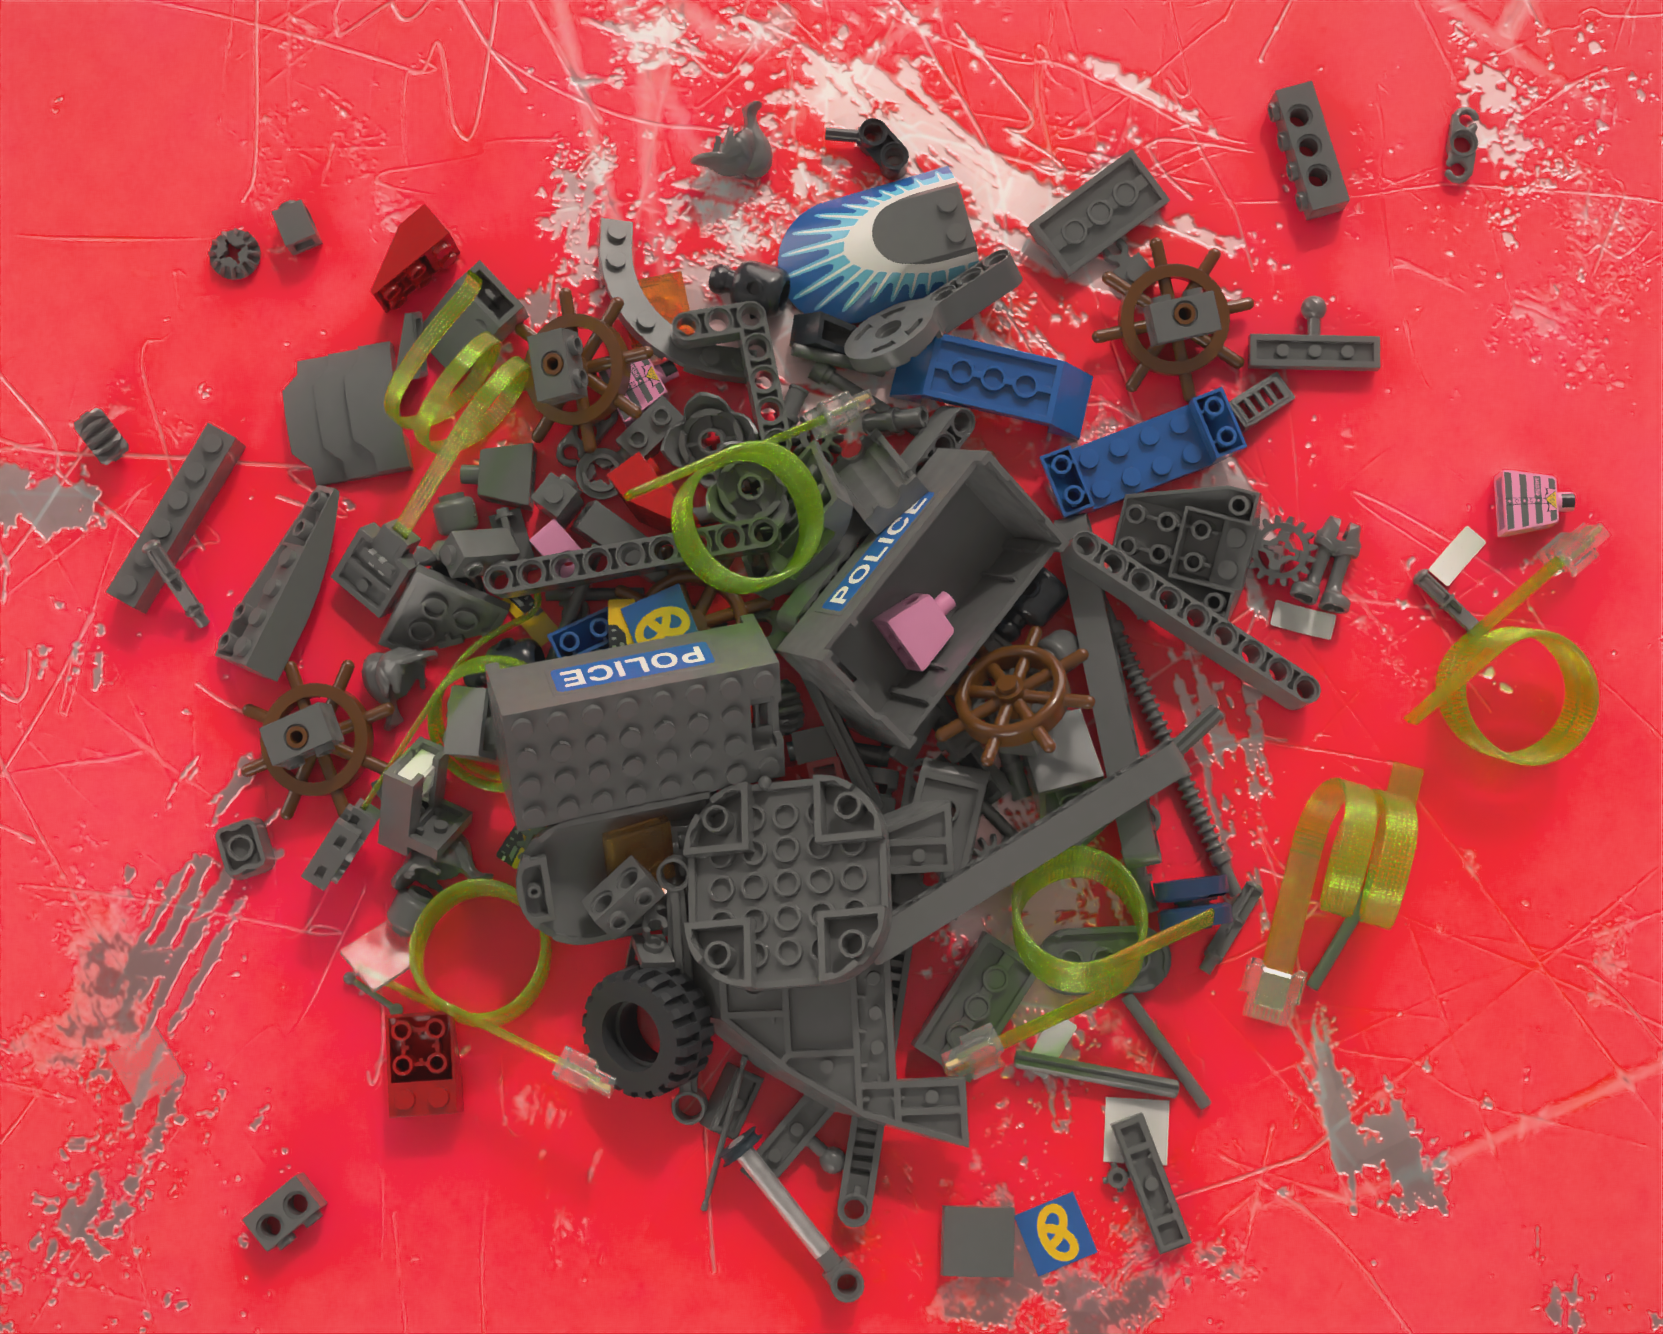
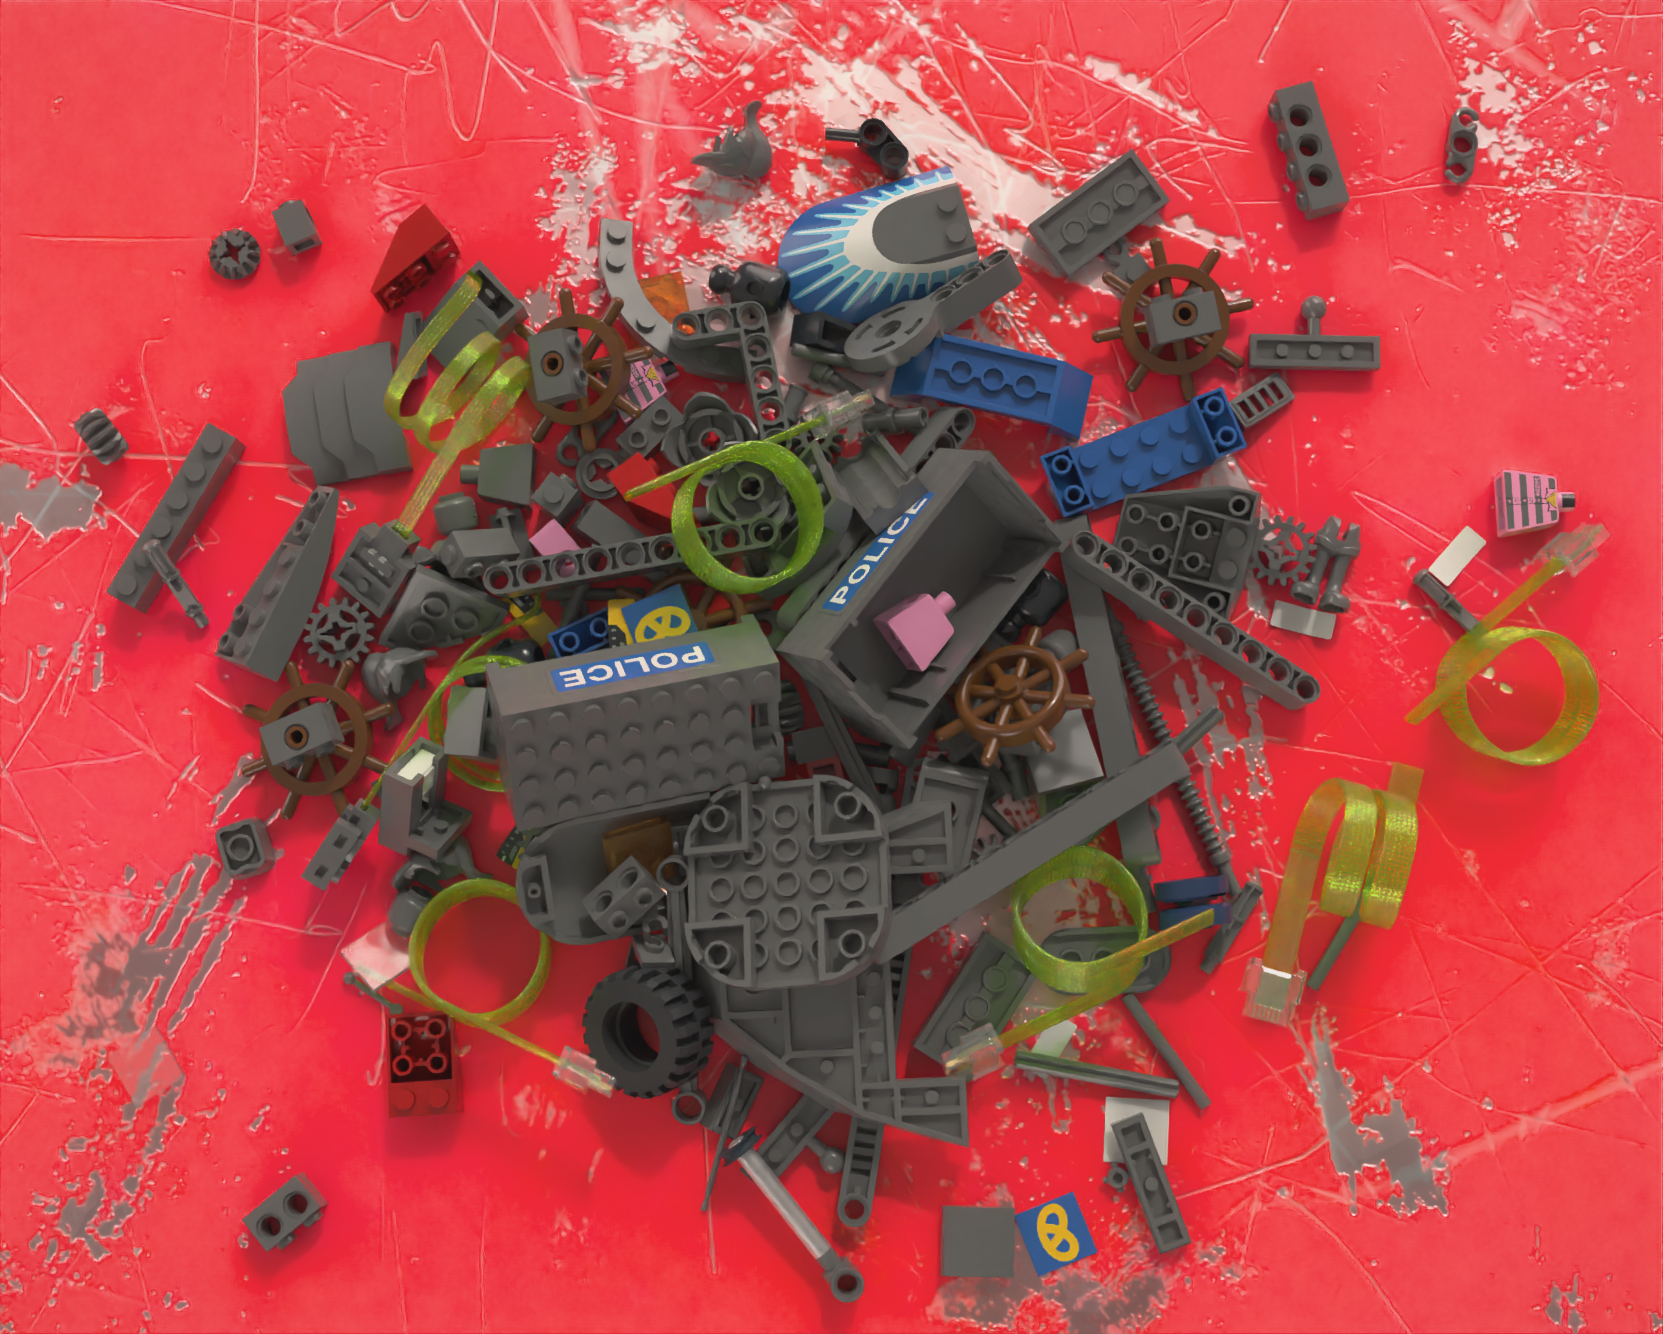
none -> dark grey gear [303,598,377,669]

